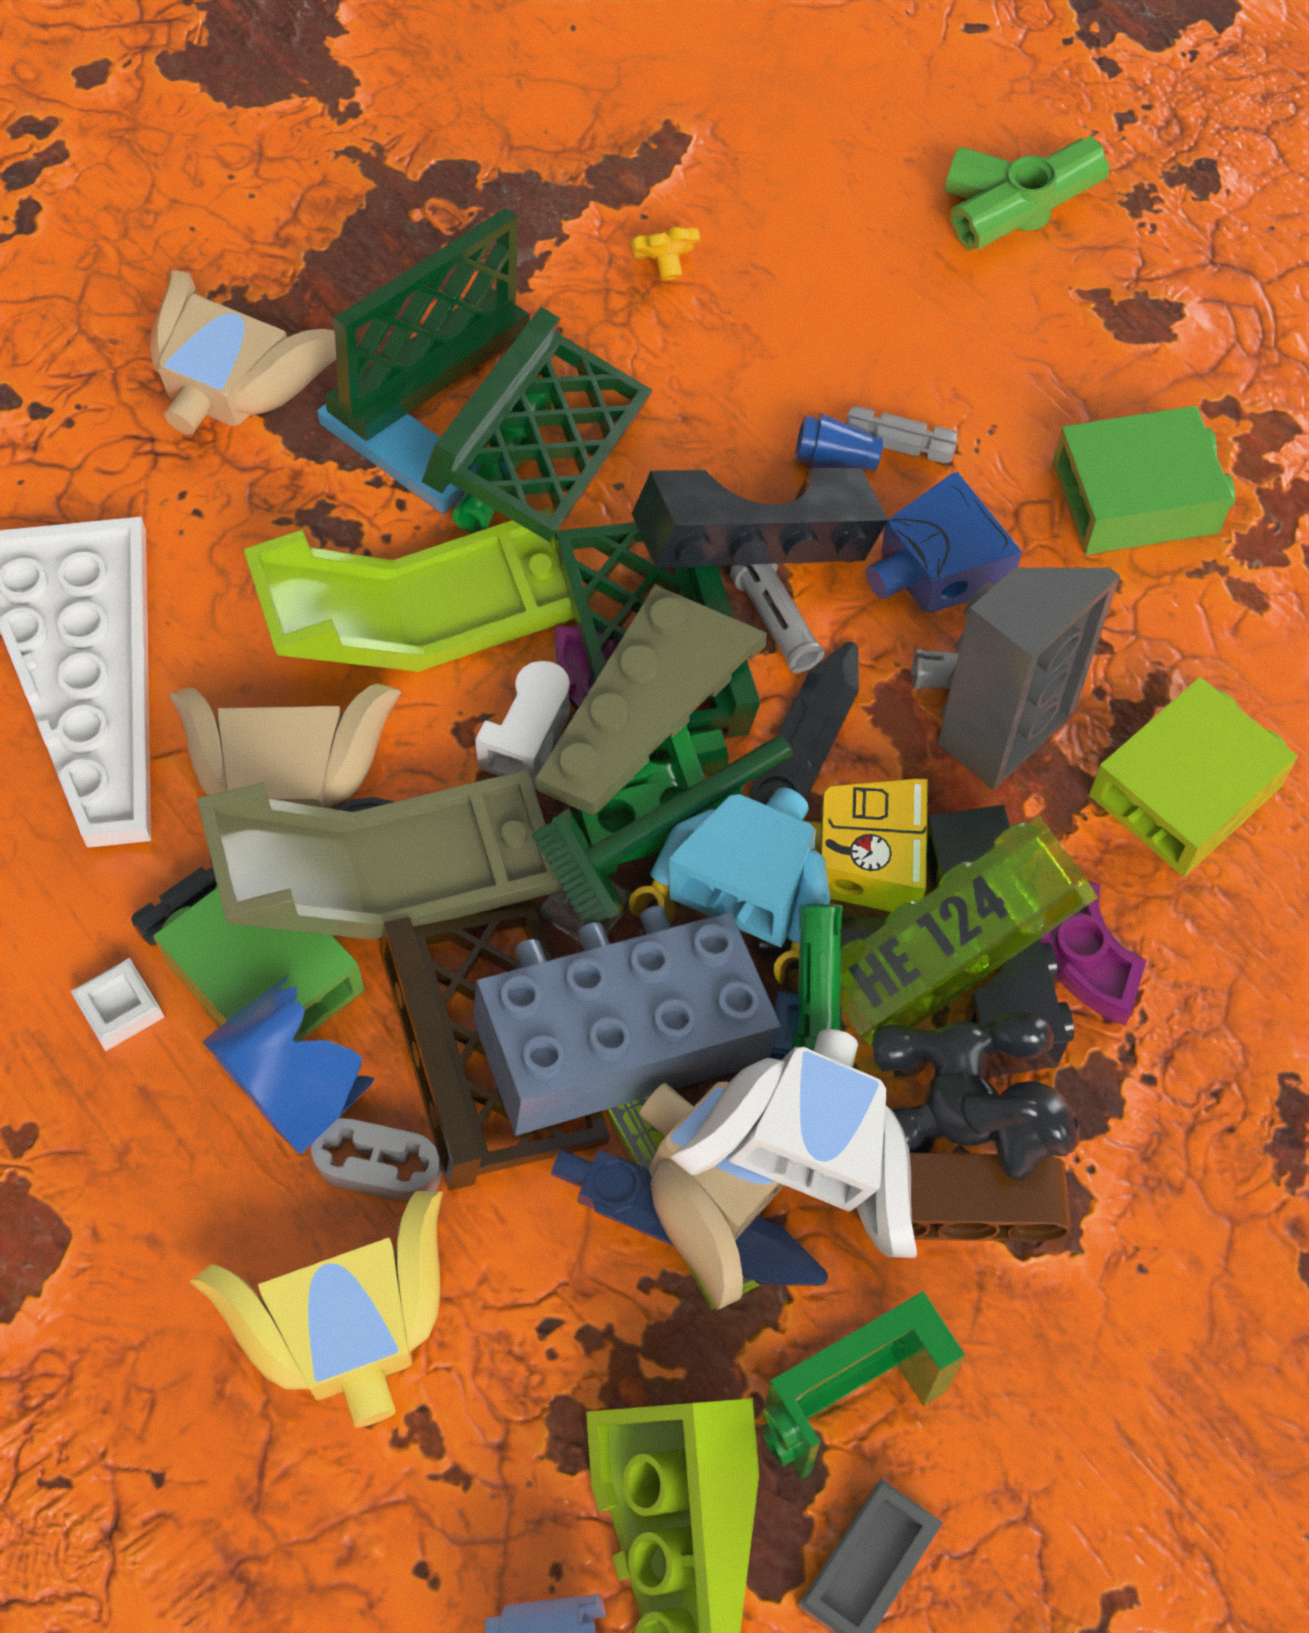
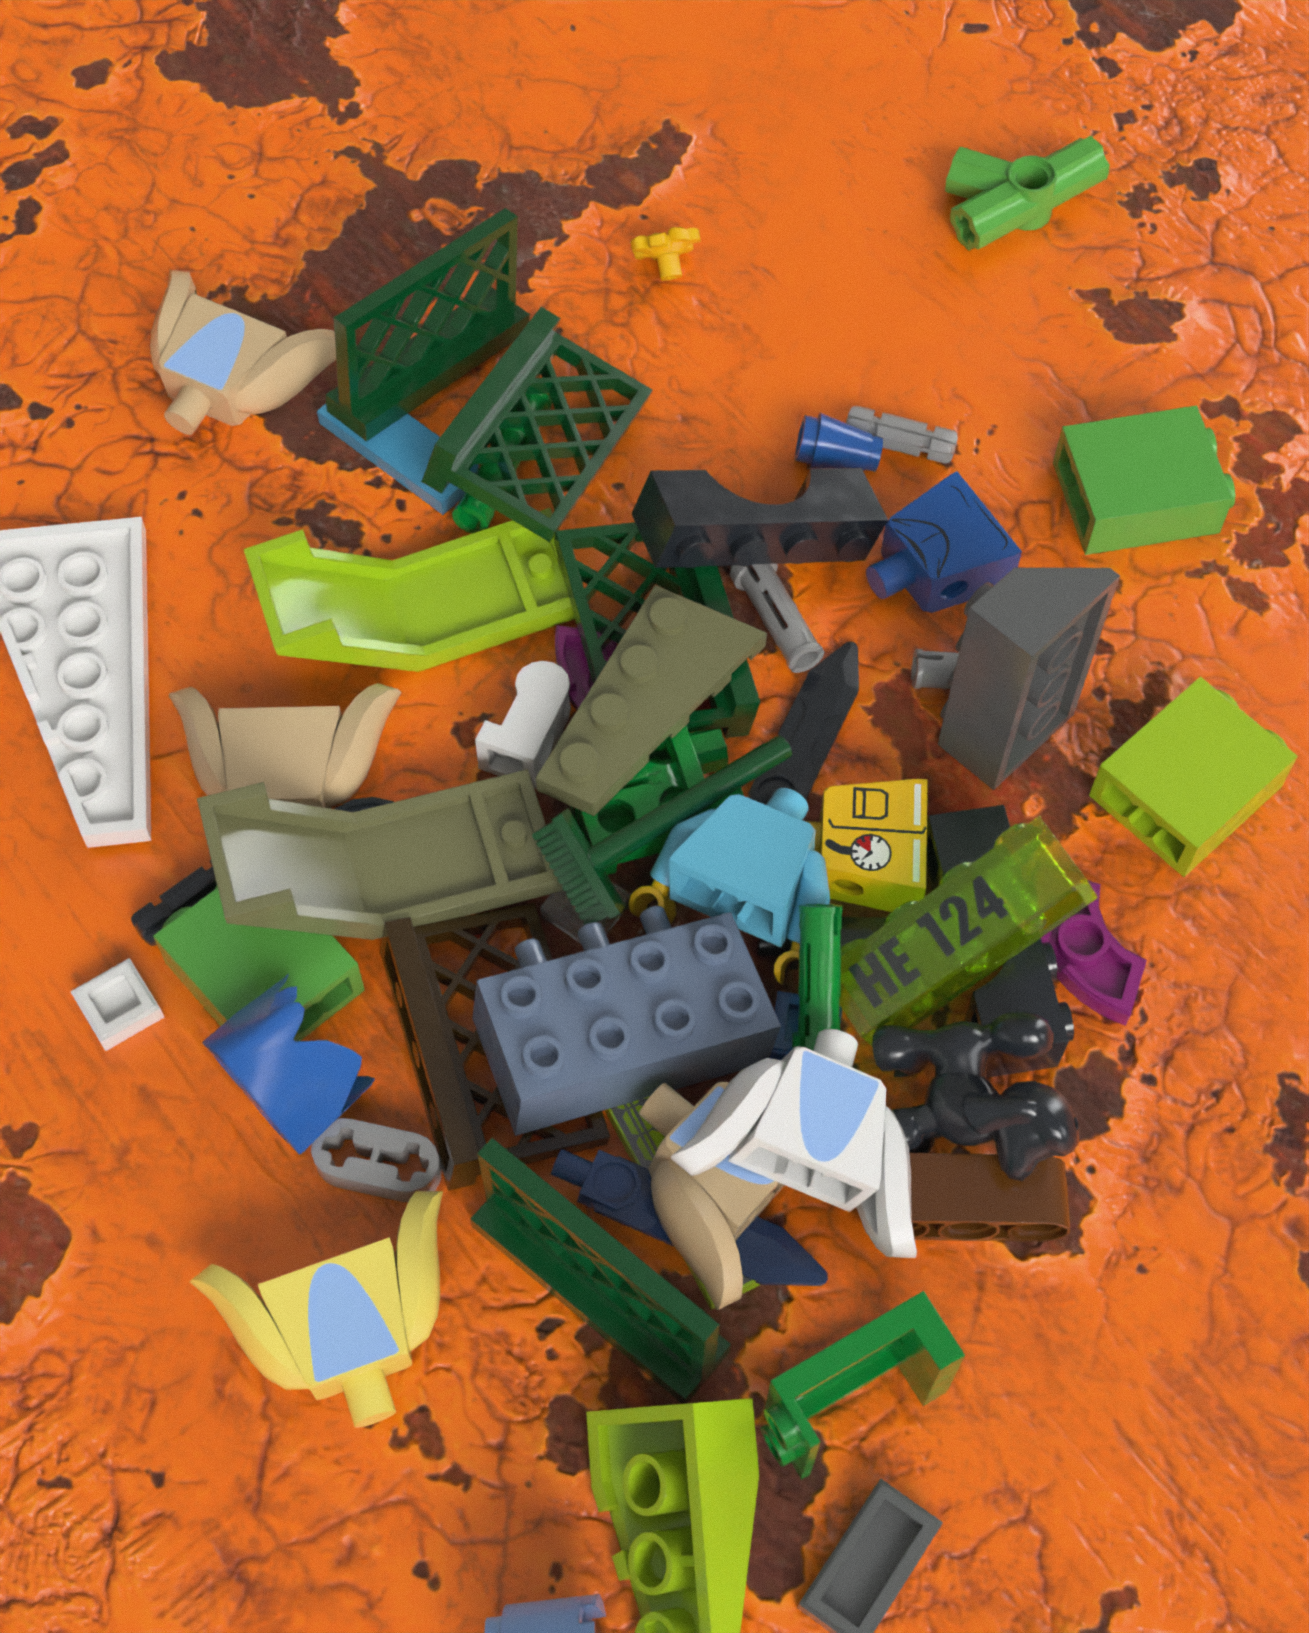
none -> dark green fence [470,1138,731,1404]

